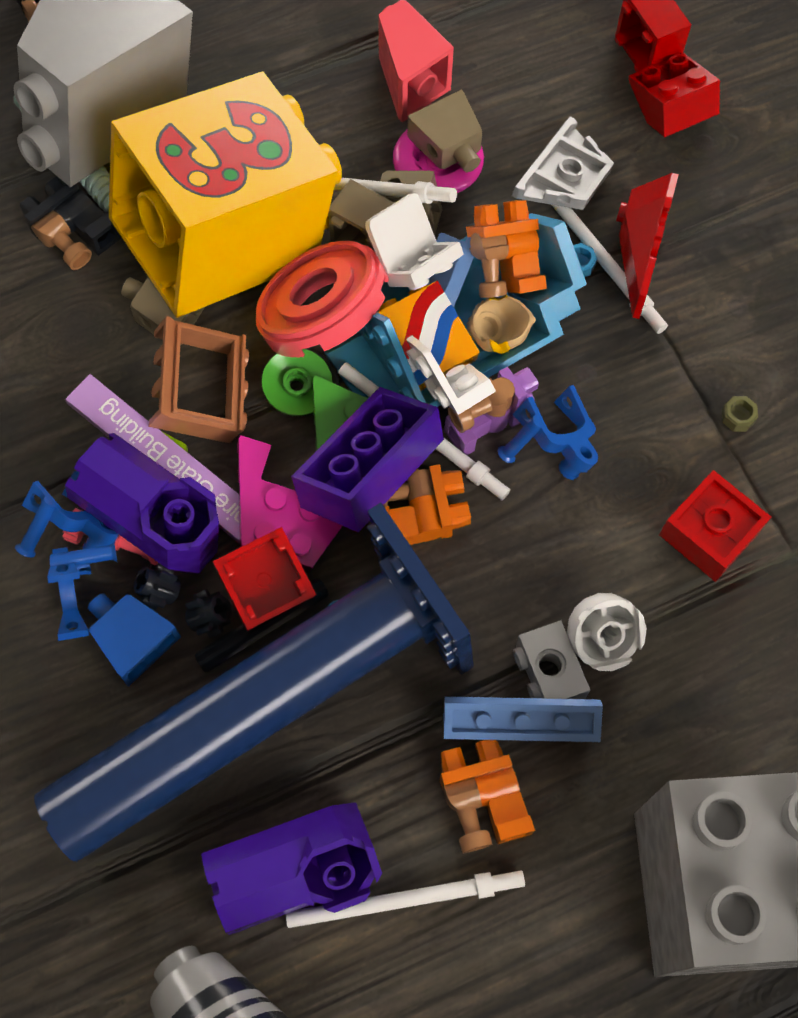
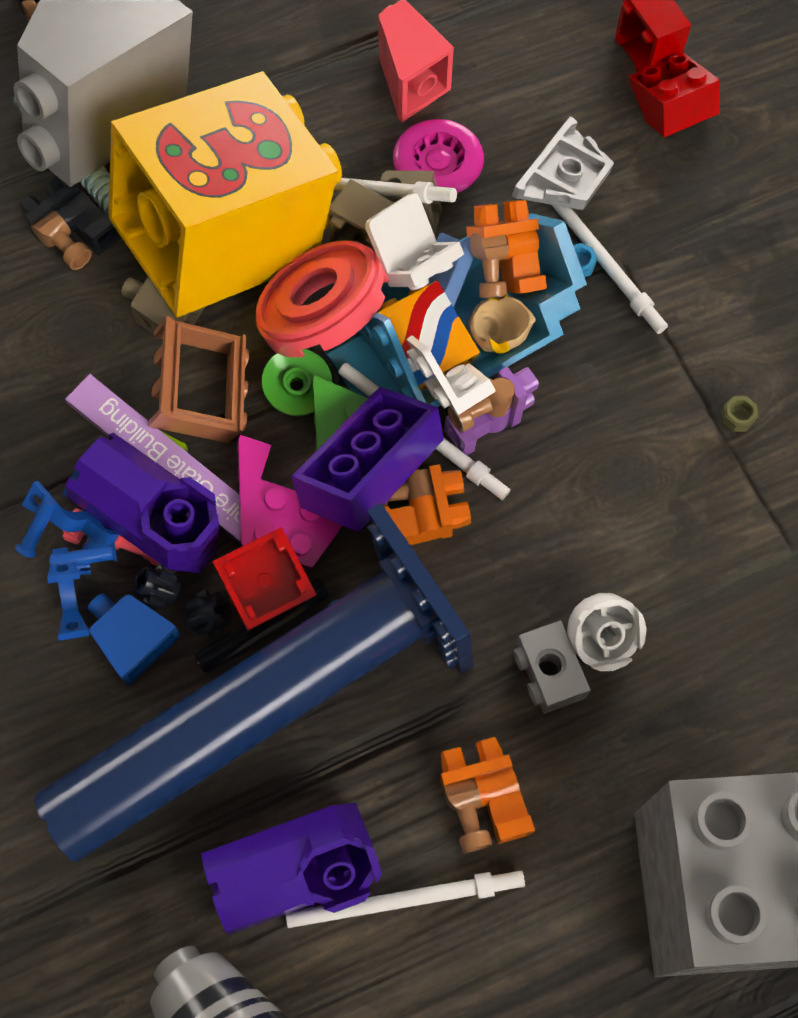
dark tan torso [407,89,482,173] -> none
medium blue panel [443,697,603,742] -> none
blue piece [498,385,598,480] -> none
red wedge [616,173,679,319] -> none
red container [659,470,771,582] -> none

